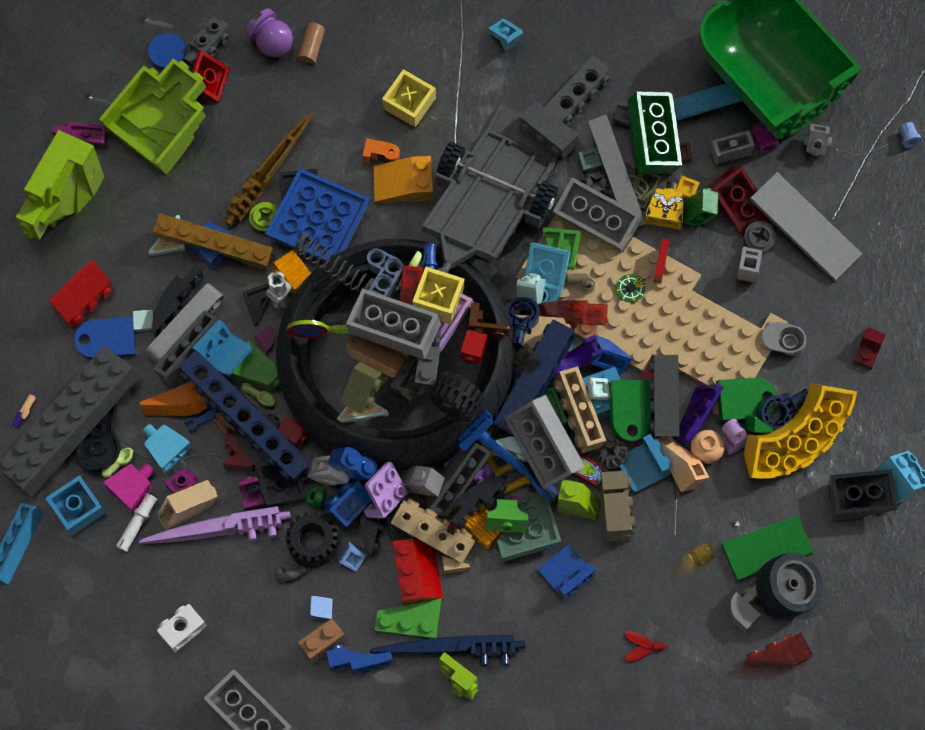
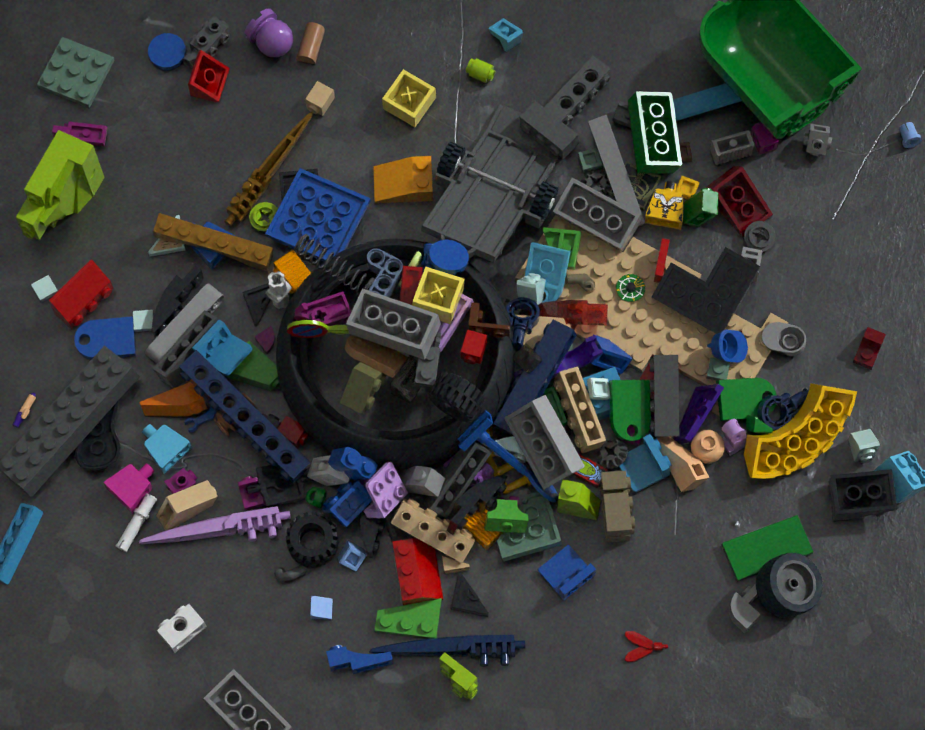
dark azure brick [46,475,105,536] -> none
lime panel [99,59,206,175] -> none
yellowish green piece [102,448,134,479] -> none
dark red slope [223,434,256,473] -> none
yellowish green piece [241,383,276,407] -> none
medium nougat brick [298,618,345,664] -> none
tile [337,403,389,423] -> none
orange leg [362,138,400,164] -> none
clear yellow brick [689,542,715,566] -> none
clear red slope [744,633,813,668] -> none
light grey tile [750,172,862,282] -> none
none -> light aqua tile [31,275,58,302]
none -> sand green plate [37,37,115,108]
none -> magenta piece [294,292,351,326]
none -> tan brick [305,81,335,116]
none -> blue tile [428,240,469,275]
none -> black tile [451,572,489,617]
none -> lime brick [466,58,496,83]
none -> black plate [652,247,761,334]
none -> sand green plate [706,358,730,381]
none -> blue piece [707,329,748,363]
none -> light aqua slope [848,429,880,463]

